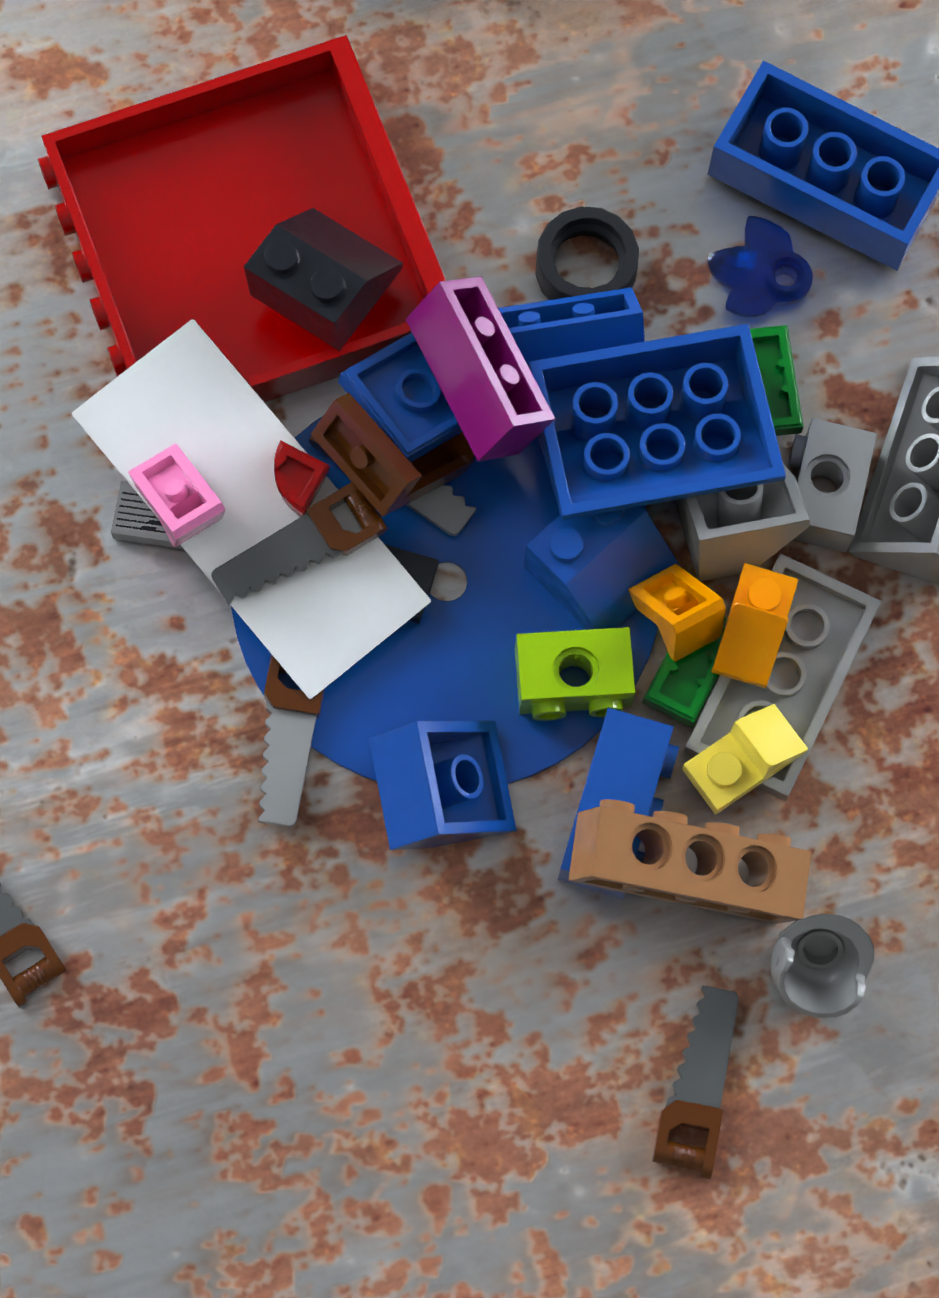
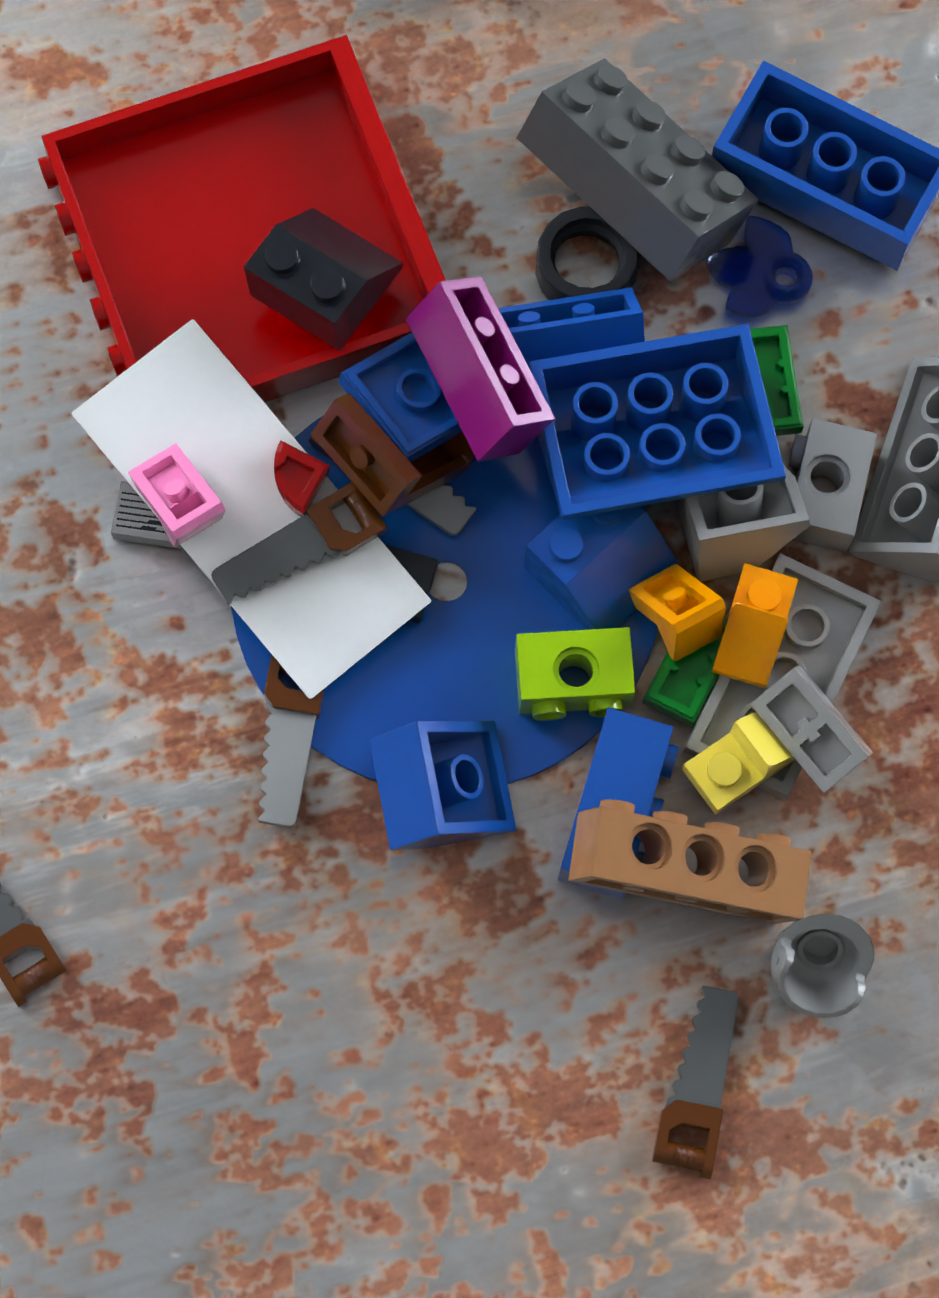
none -> dark grey brick [516,58,759,282]
none -> light grey hinge [750,666,873,793]

